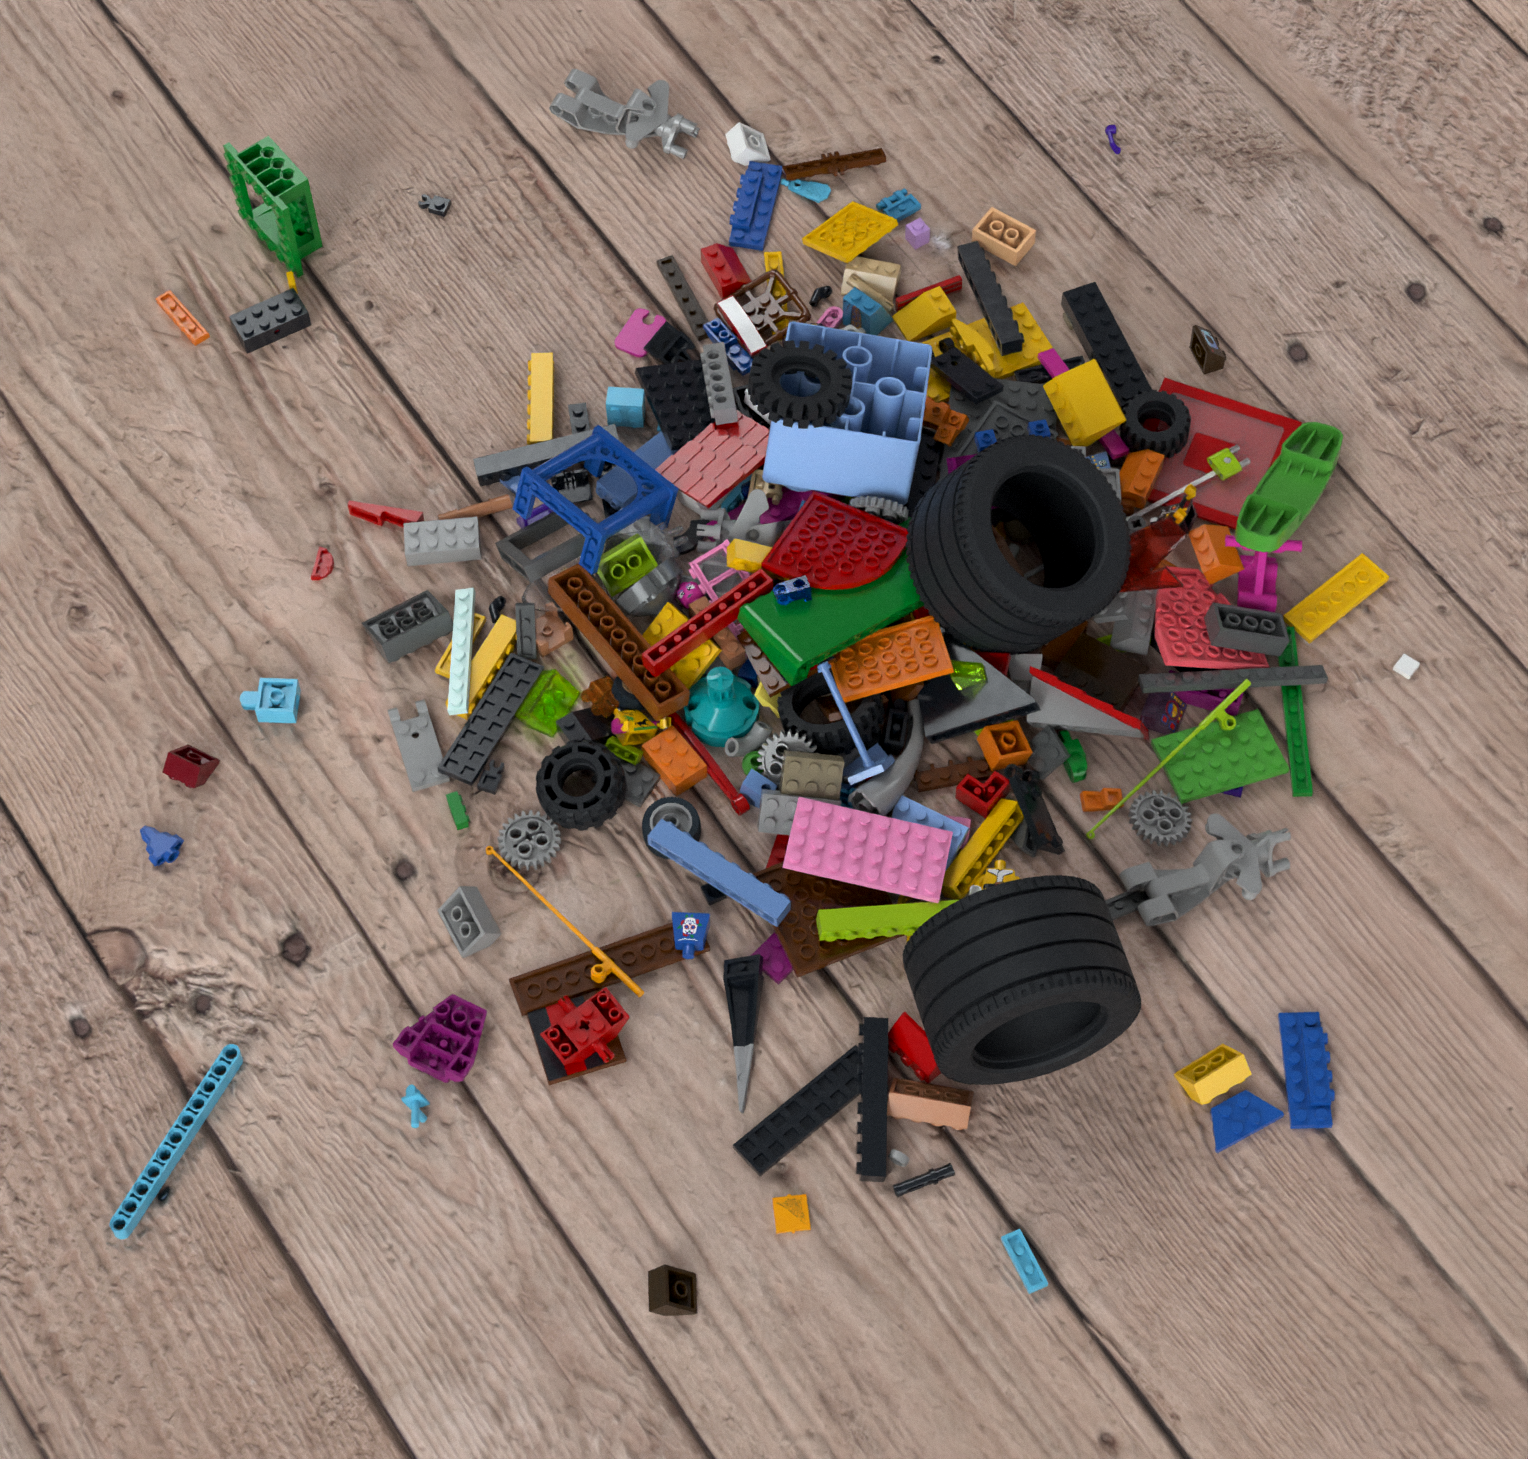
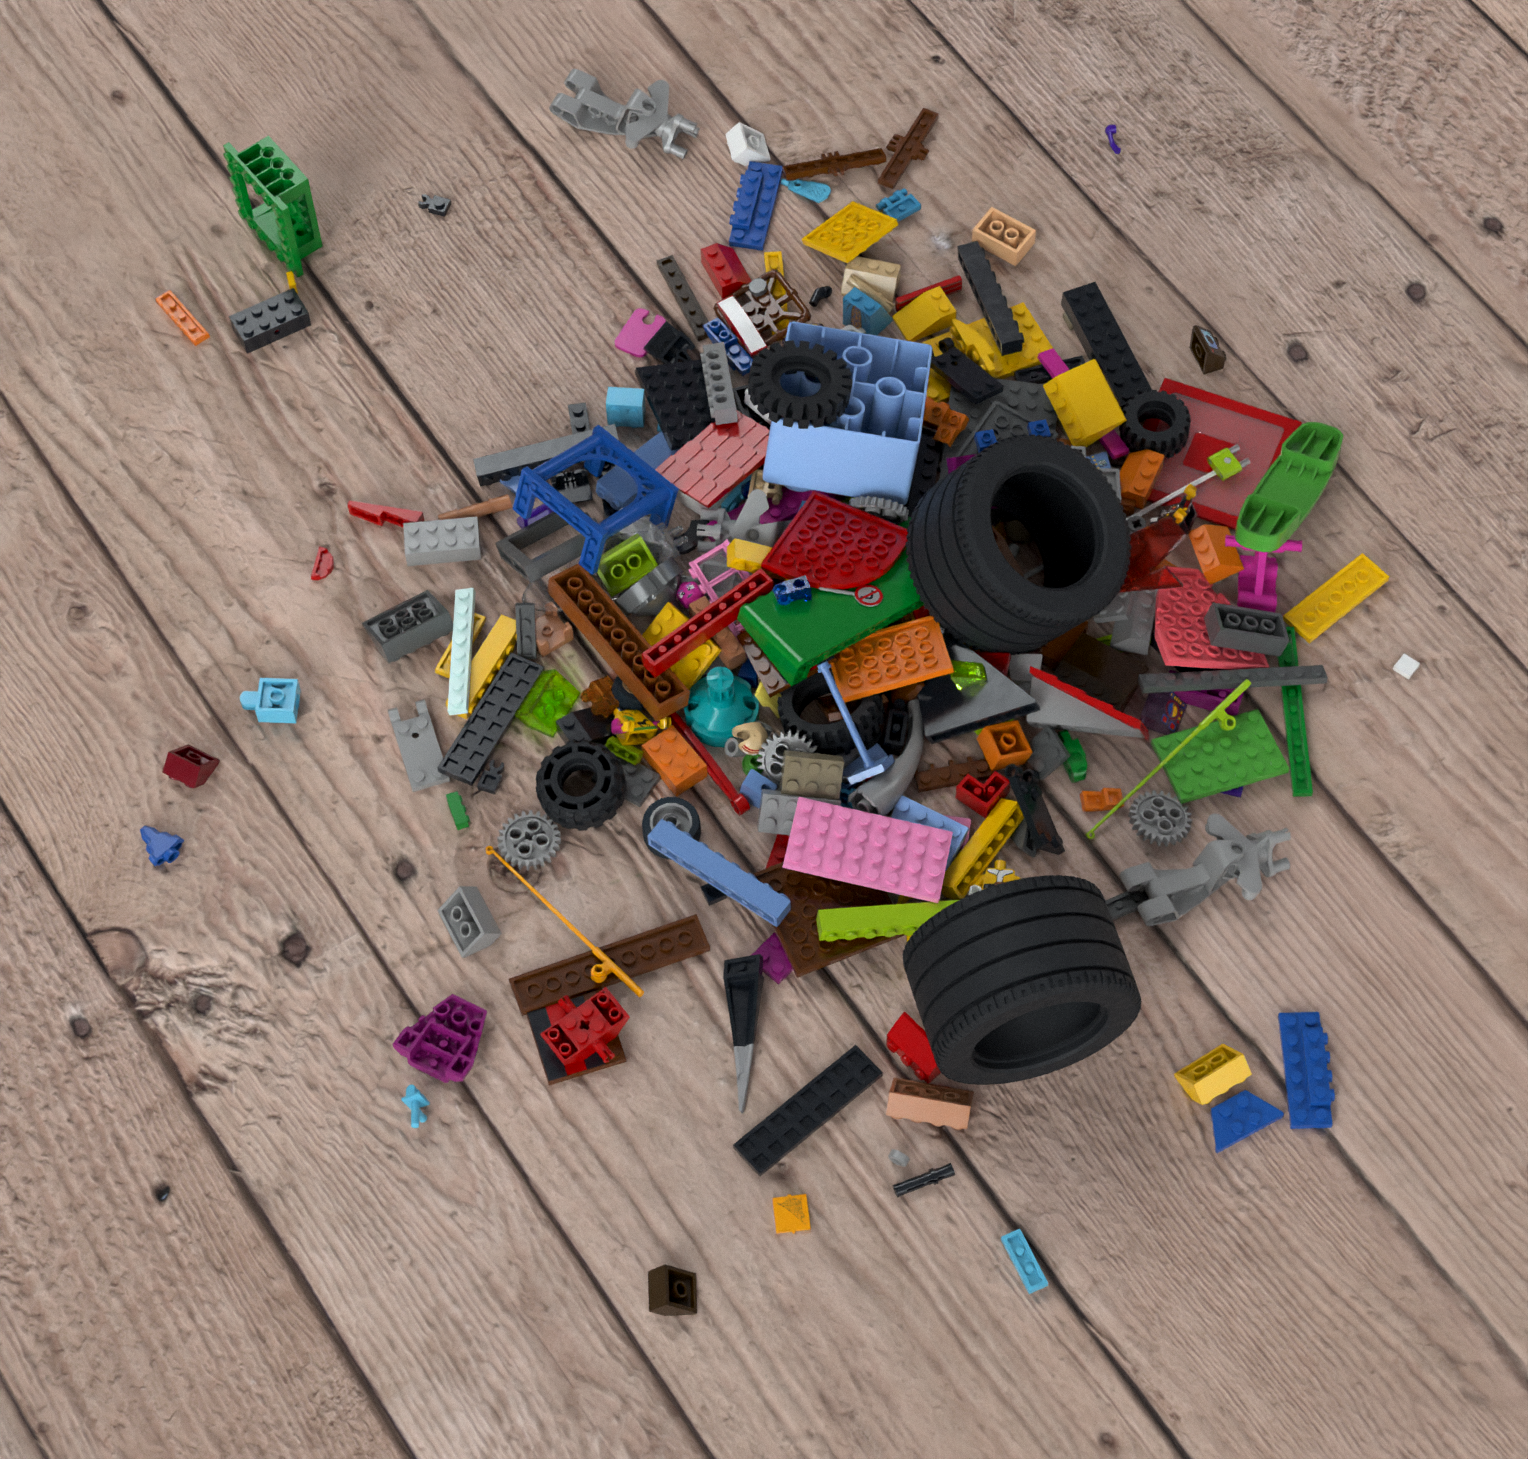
medium azure beam [110,1044,243,1240] -> none
black arm [489,596,506,623] -> none
yellow brick [527,352,554,445] -> none
blue torso [672,912,710,959] -> none
bright pink plate [816,306,843,329] -> none
black brick [856,1017,888,1182] -> none
lavender brick [905,218,930,250] -> none
none -> tan helmet [732,722,768,756]
none -> tile [749,278,768,296]
none -> light grey piece [819,585,883,607]
none -> reddish brown hinge [878,108,939,189]

